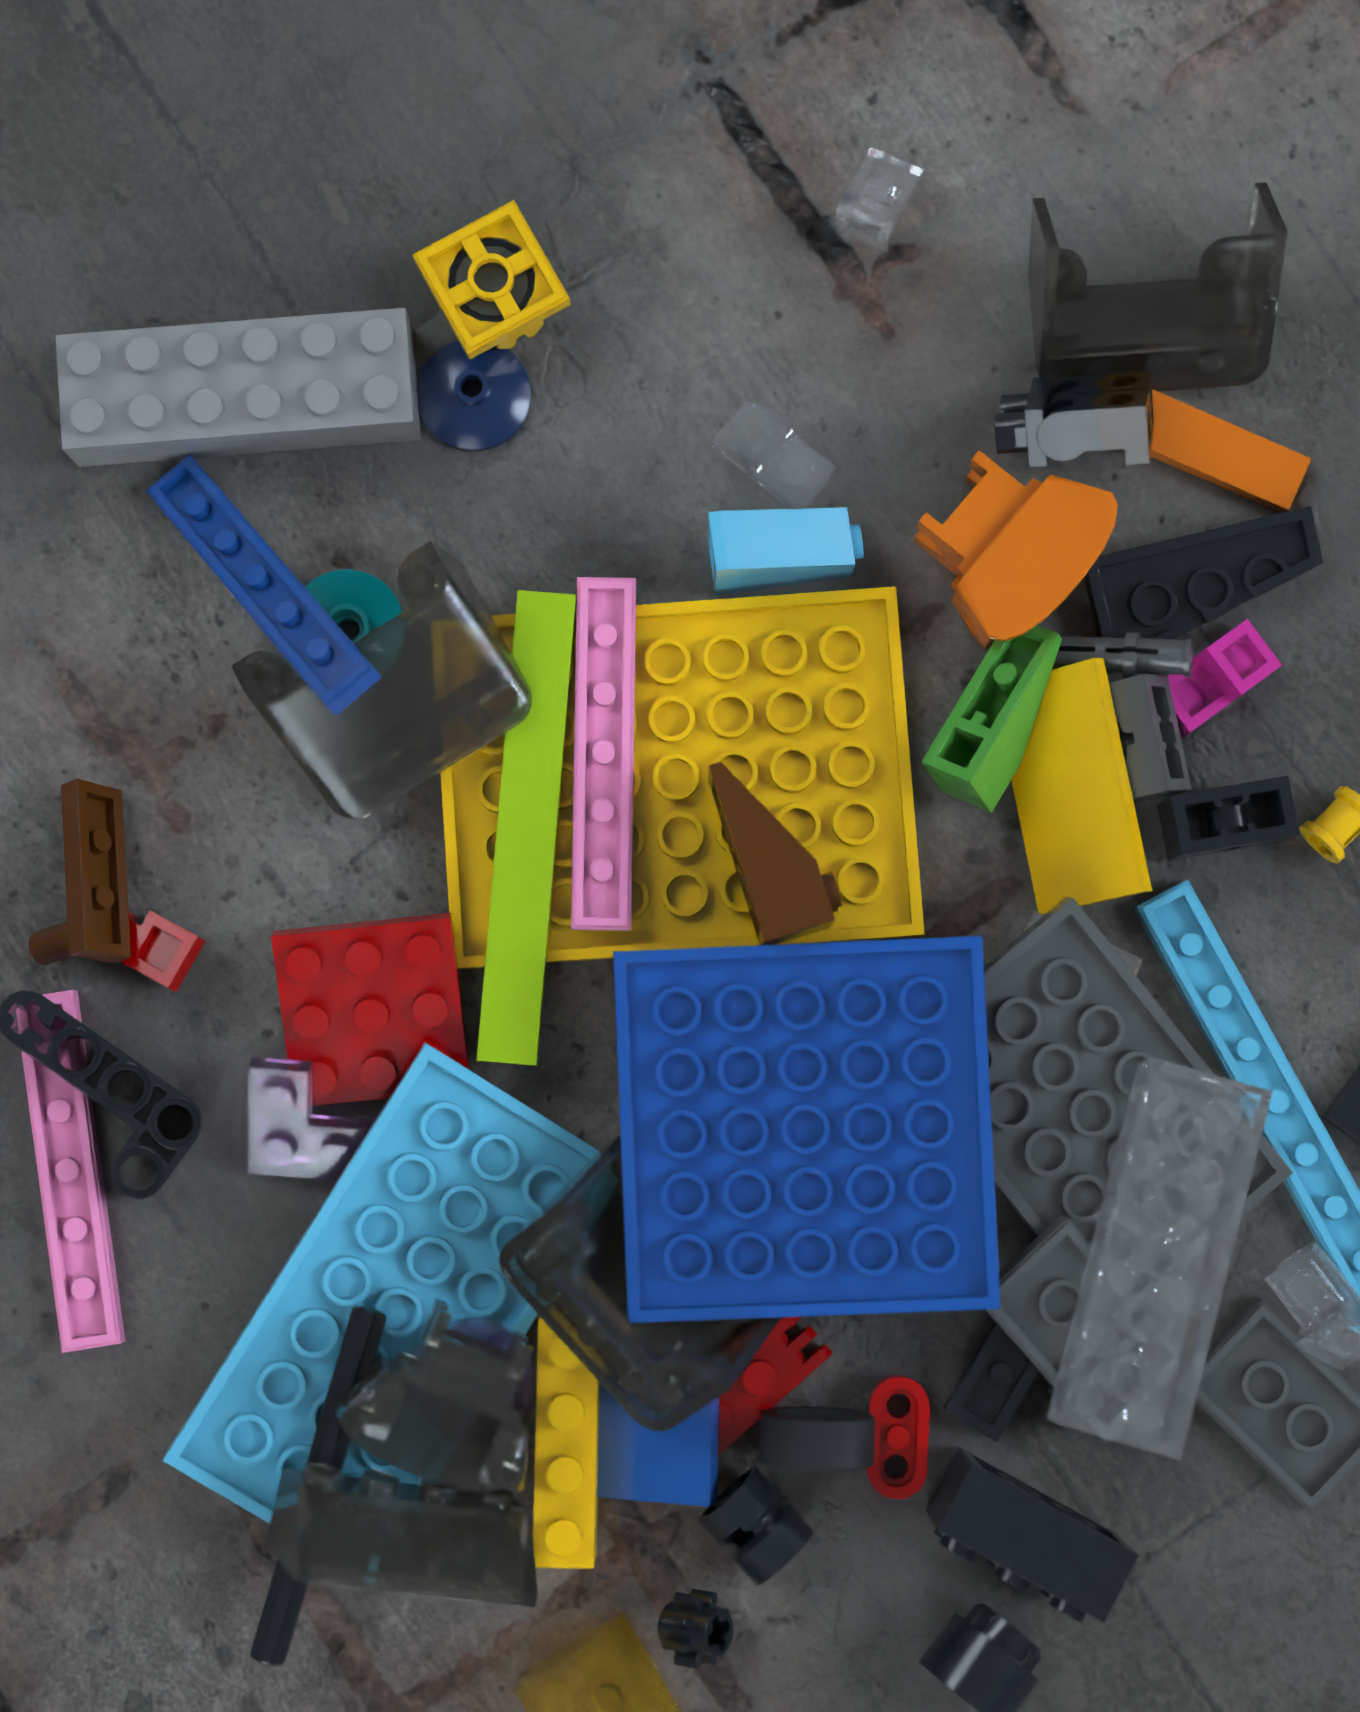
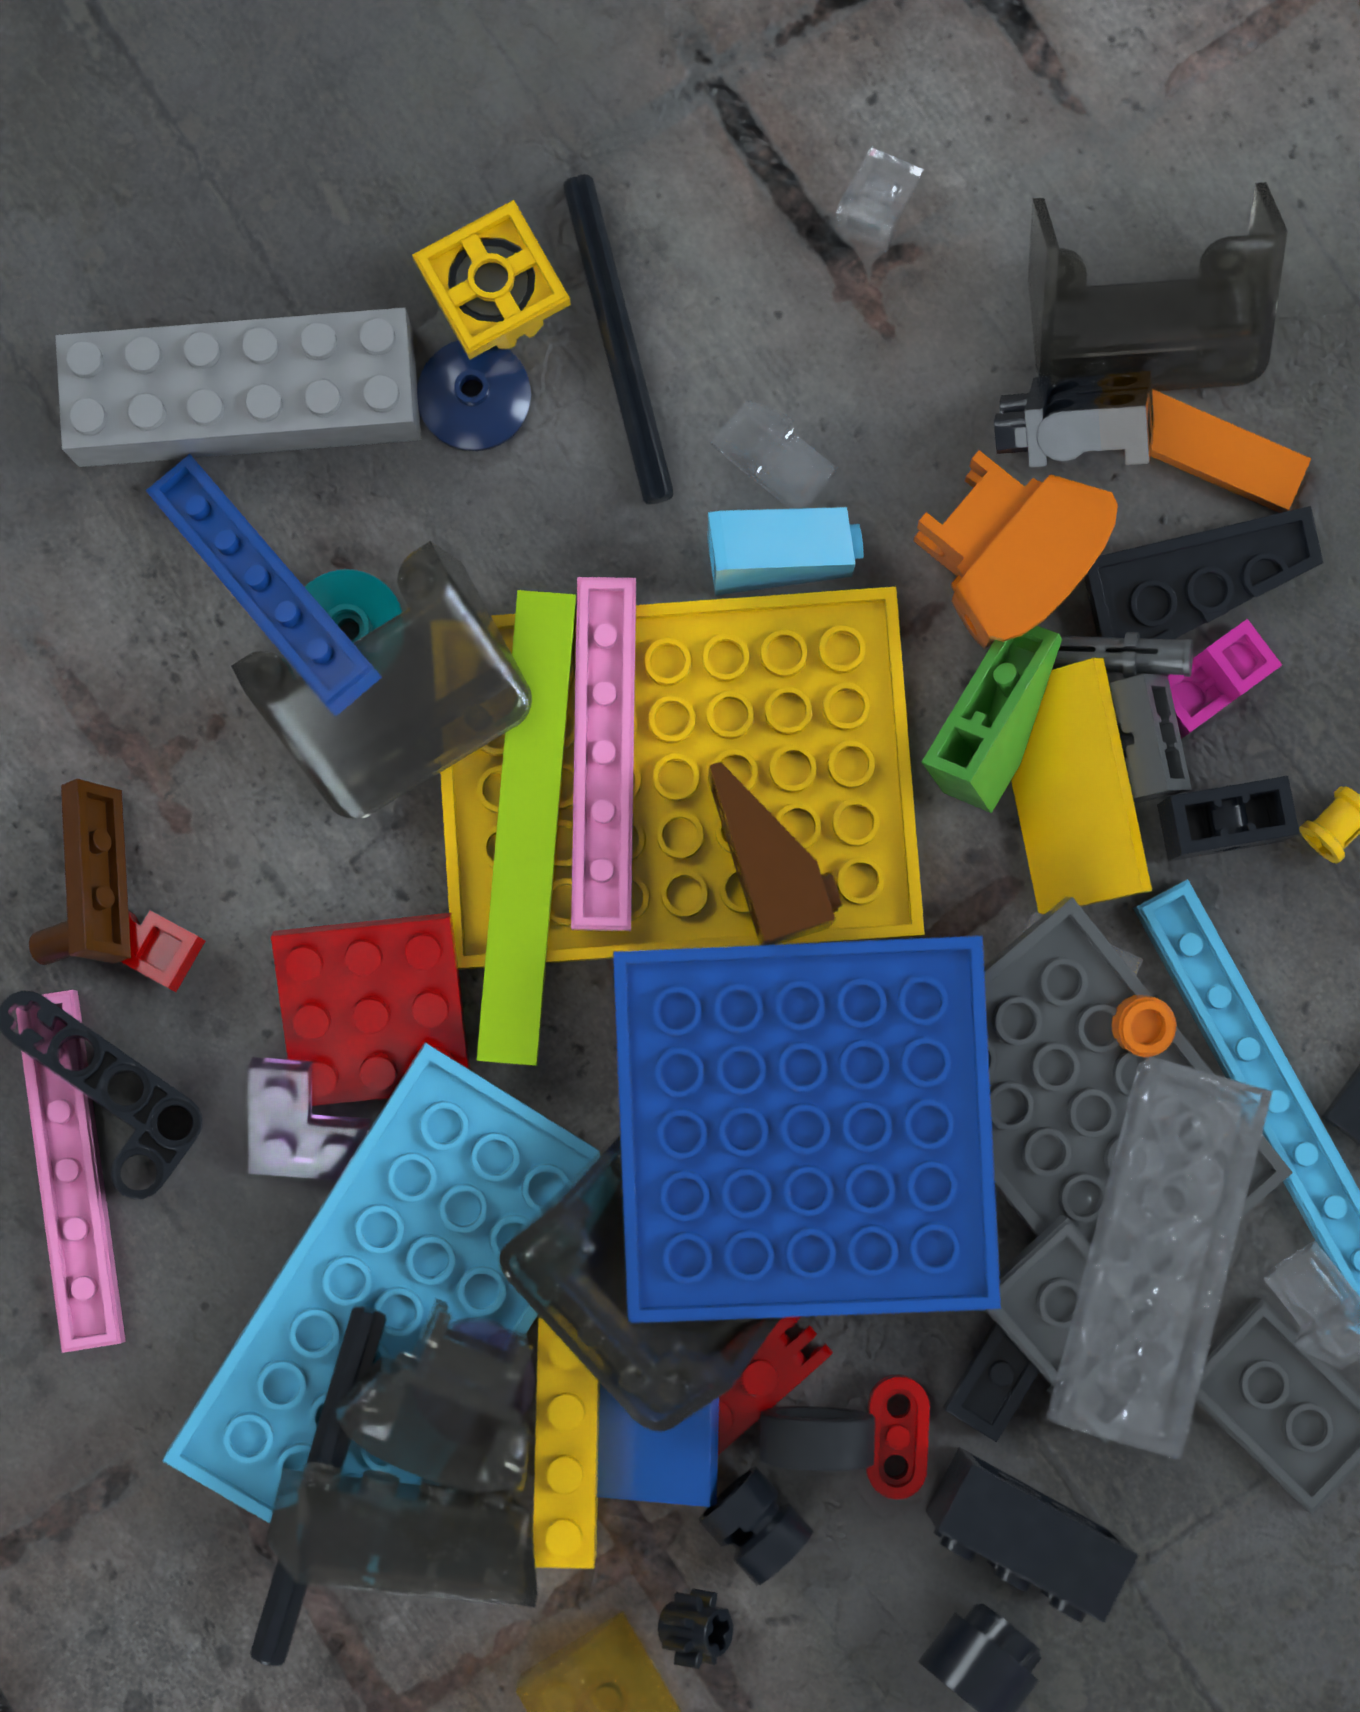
none -> black axle [563,174,673,504]
none -> orange tile [1111,995,1176,1057]

